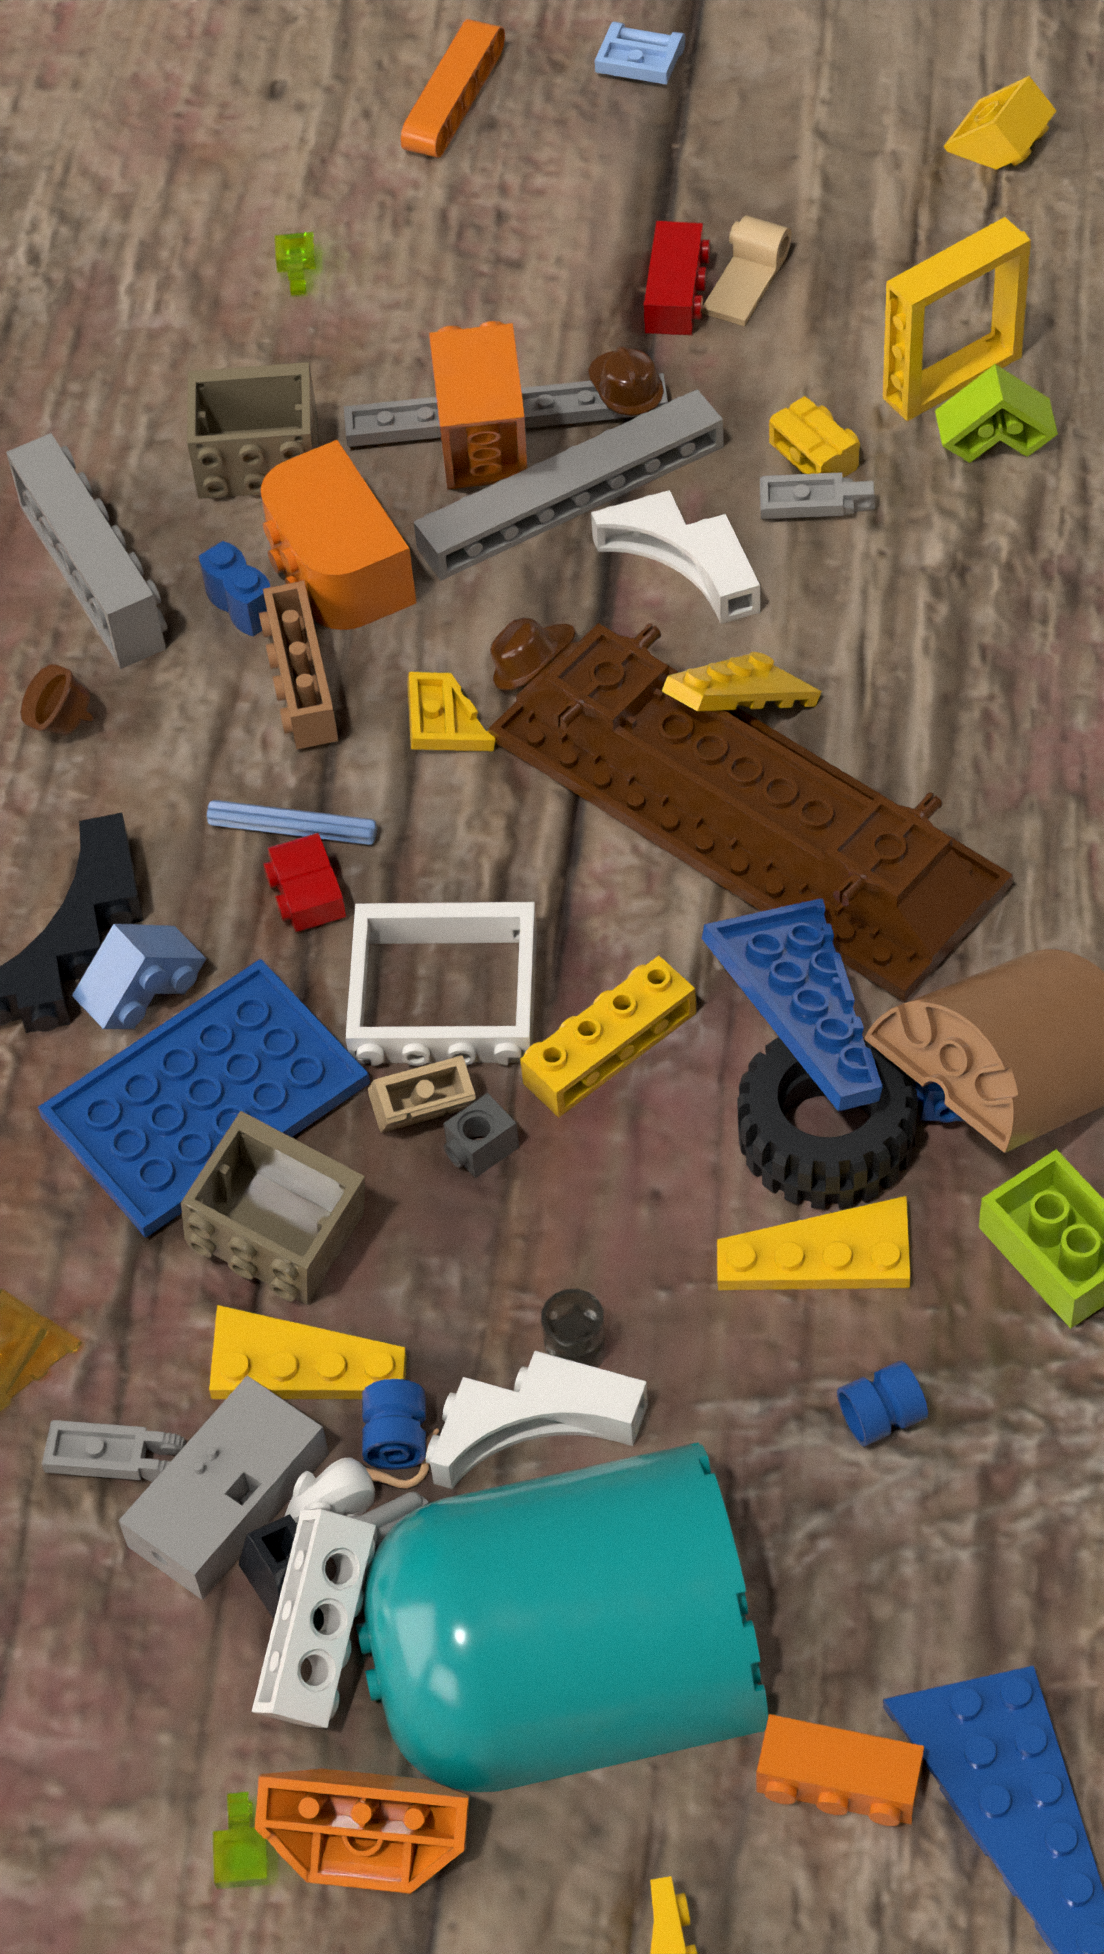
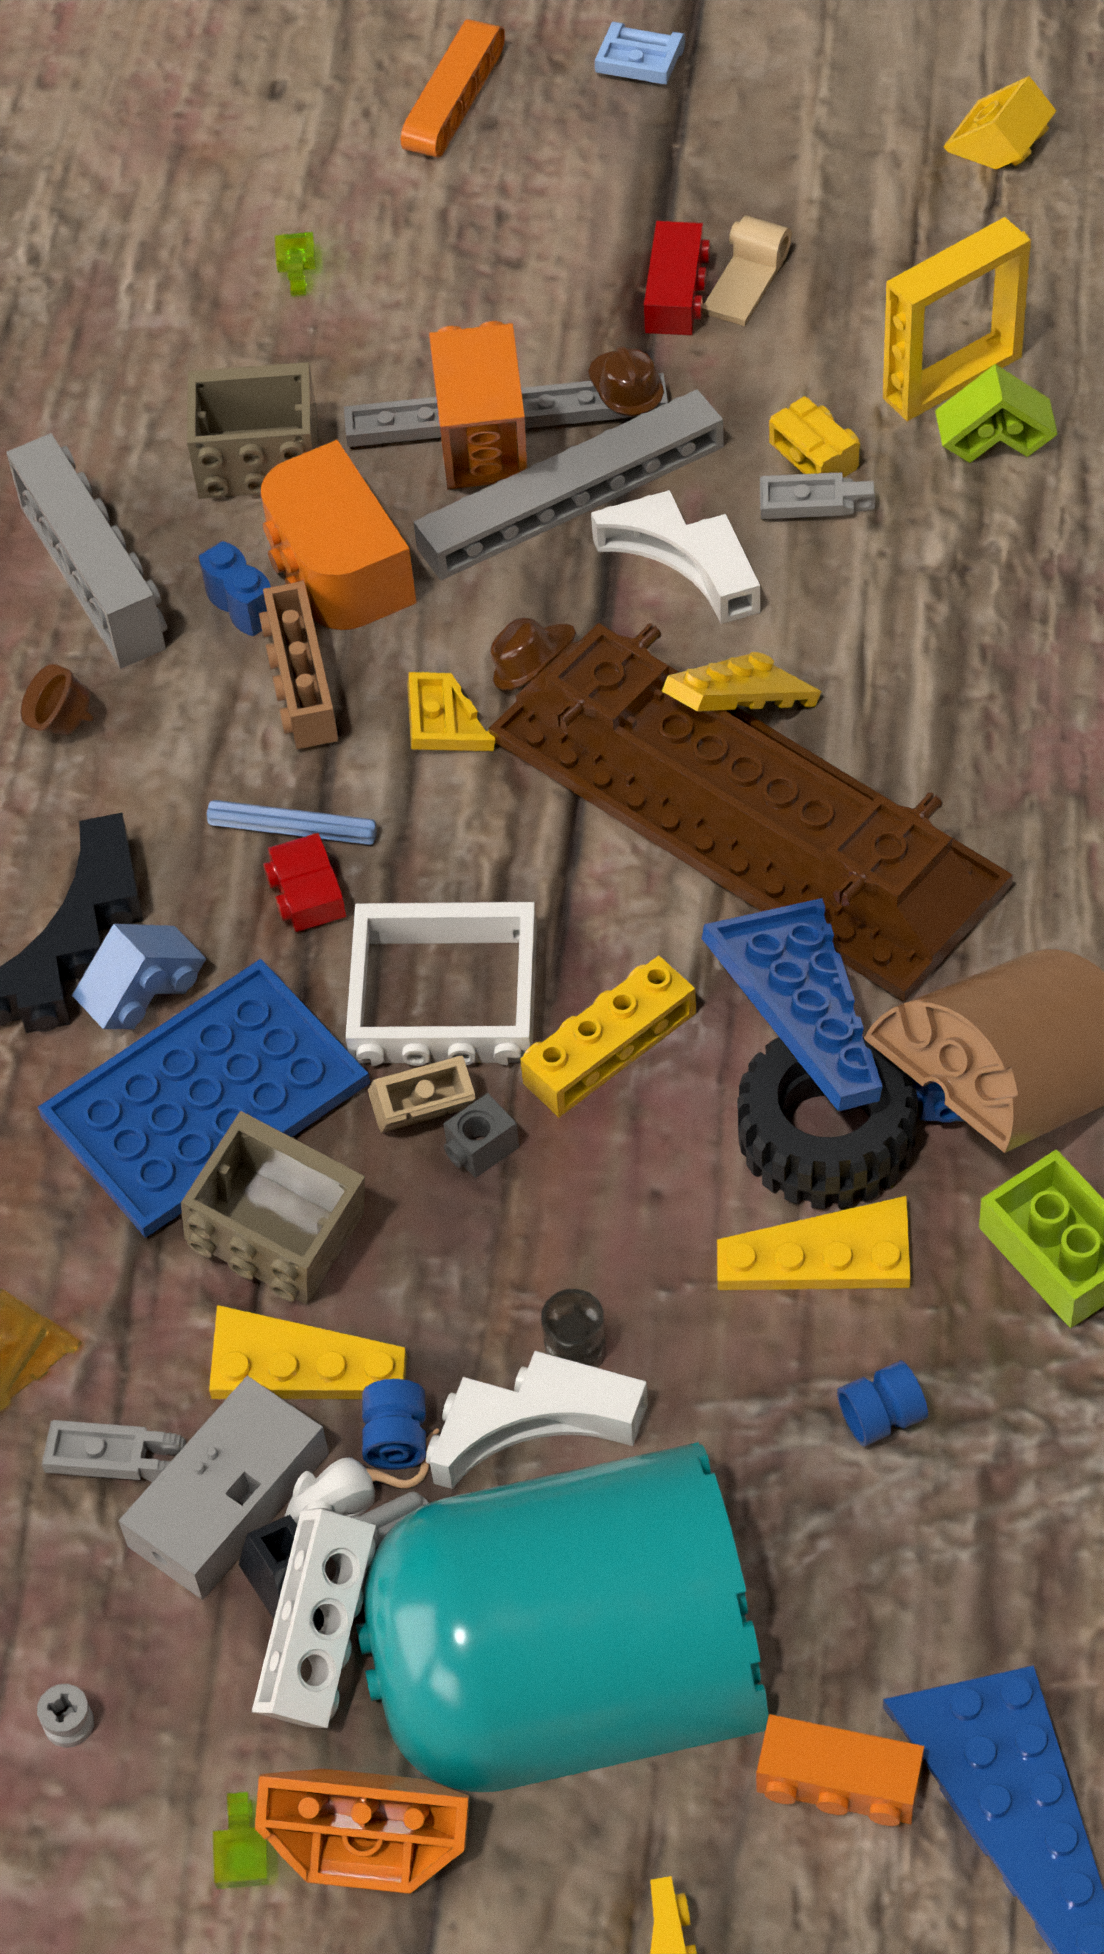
none -> light grey wheel [37,1684,94,1748]

